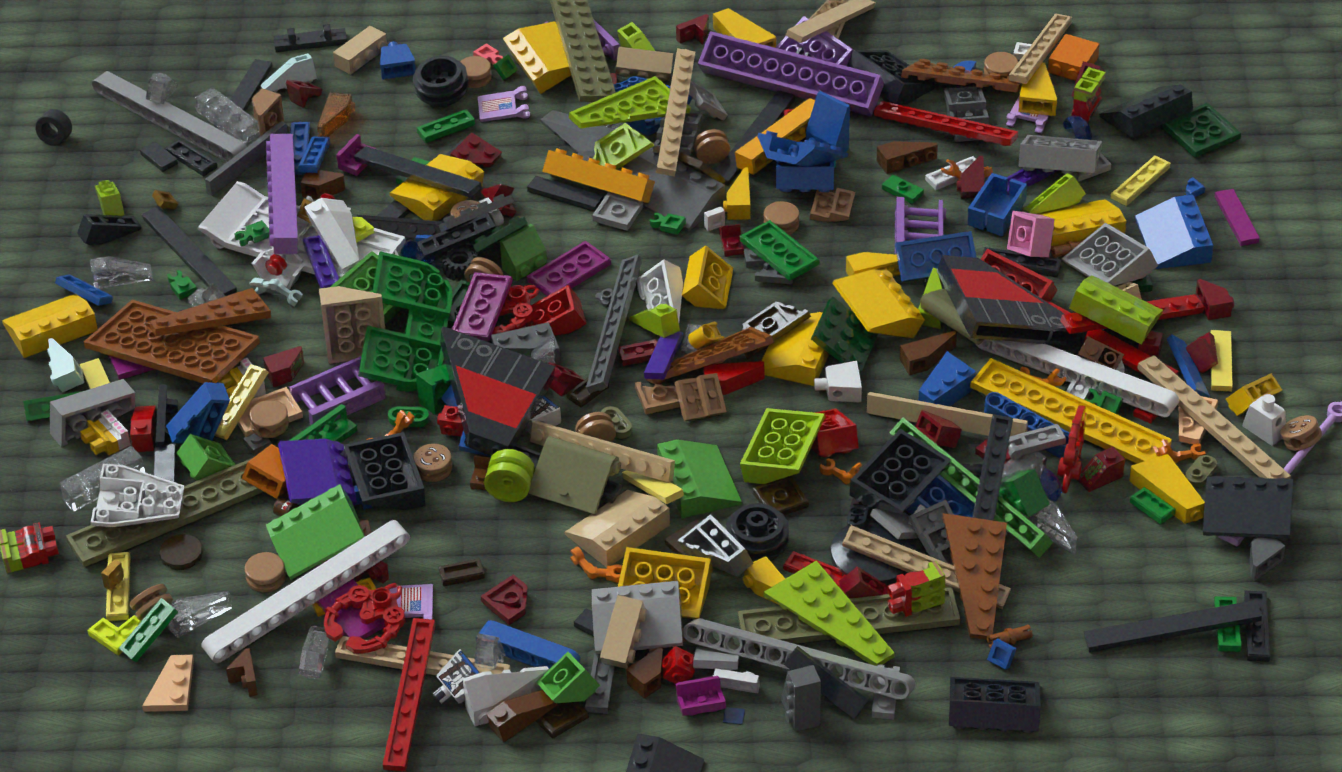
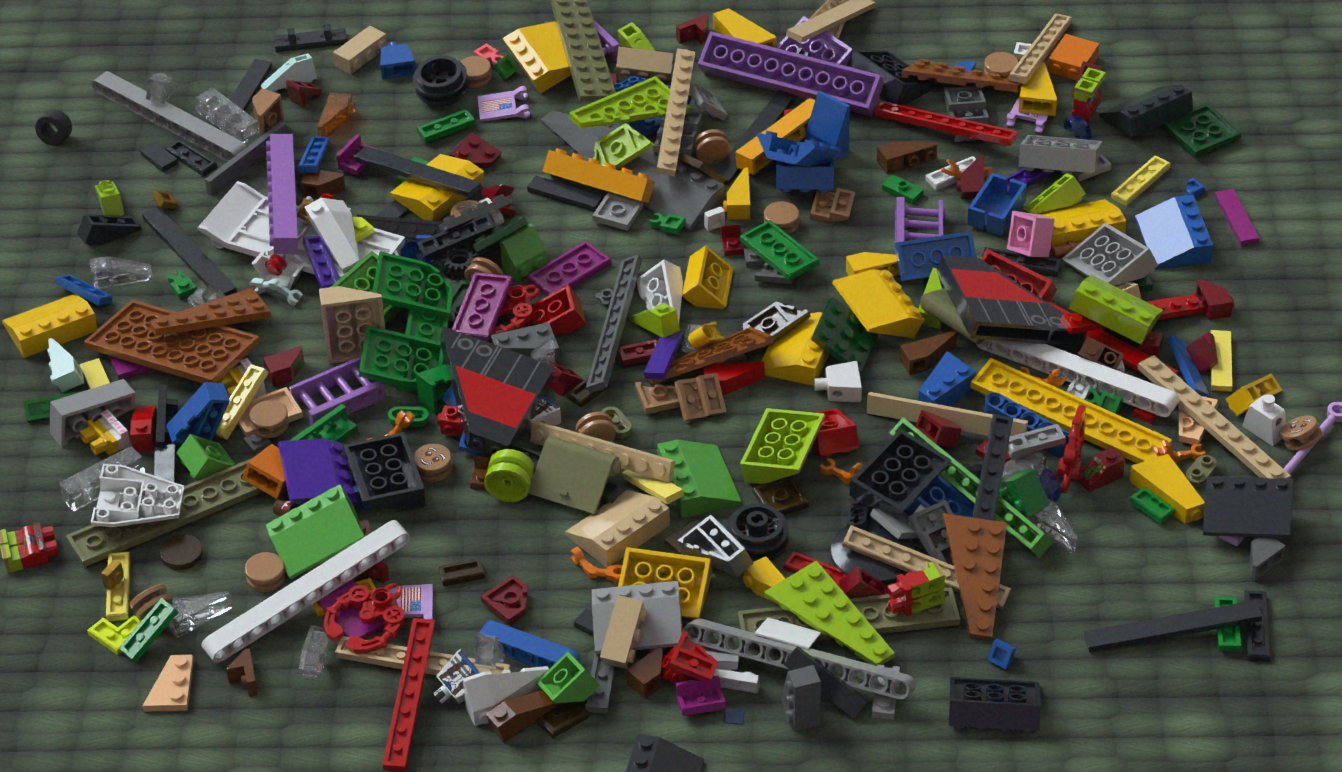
green plate [234,220,270,246] -> none
blue tile [290,122,310,175] -> none
dark orange pin [987,624,1033,648] -> none
none -> red wing [668,630,718,684]
none -> white window [754,618,821,649]

